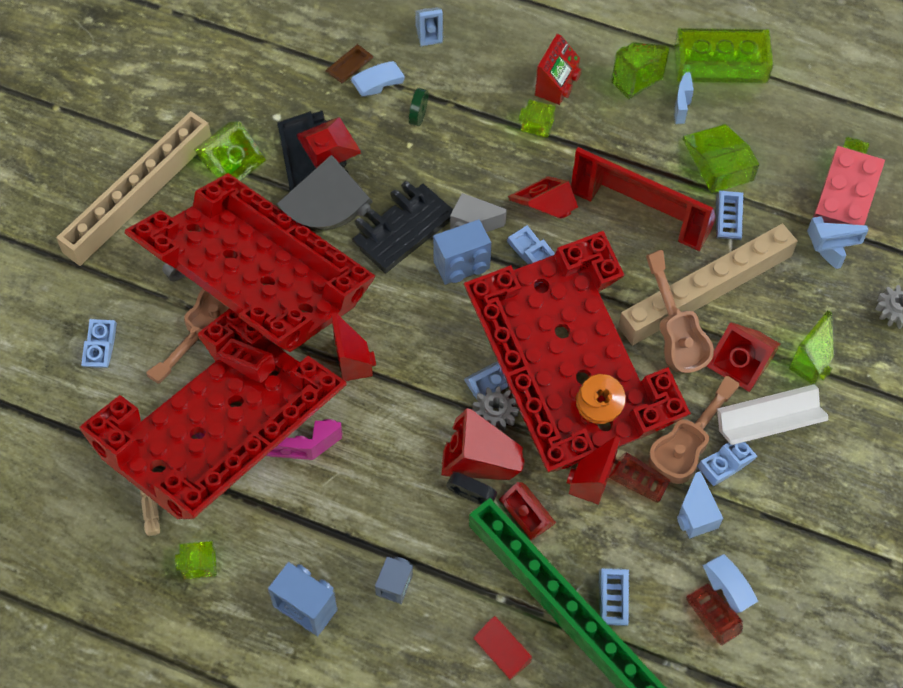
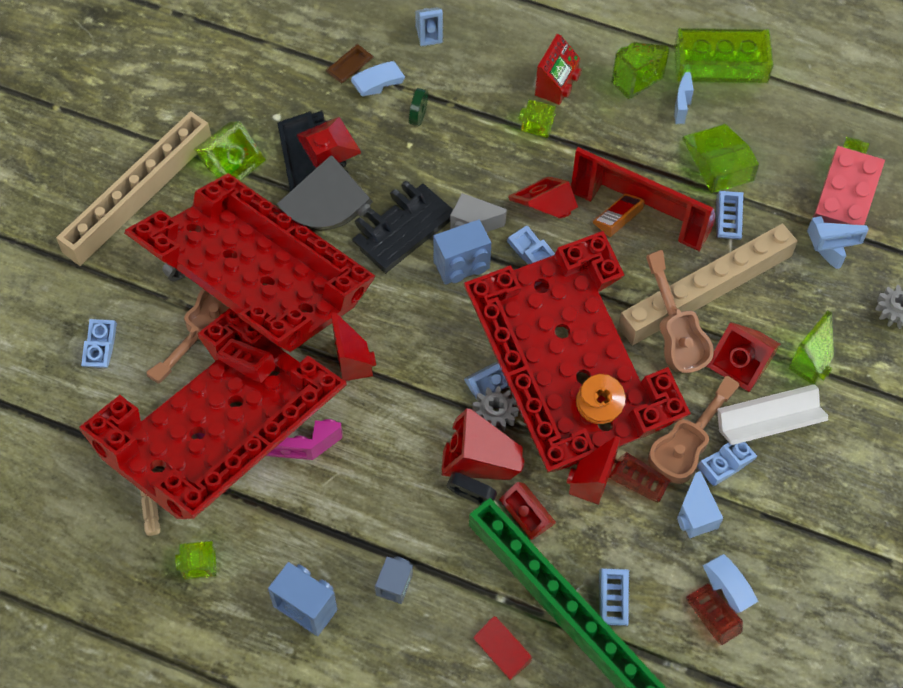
none -> slope [593,194,645,237]

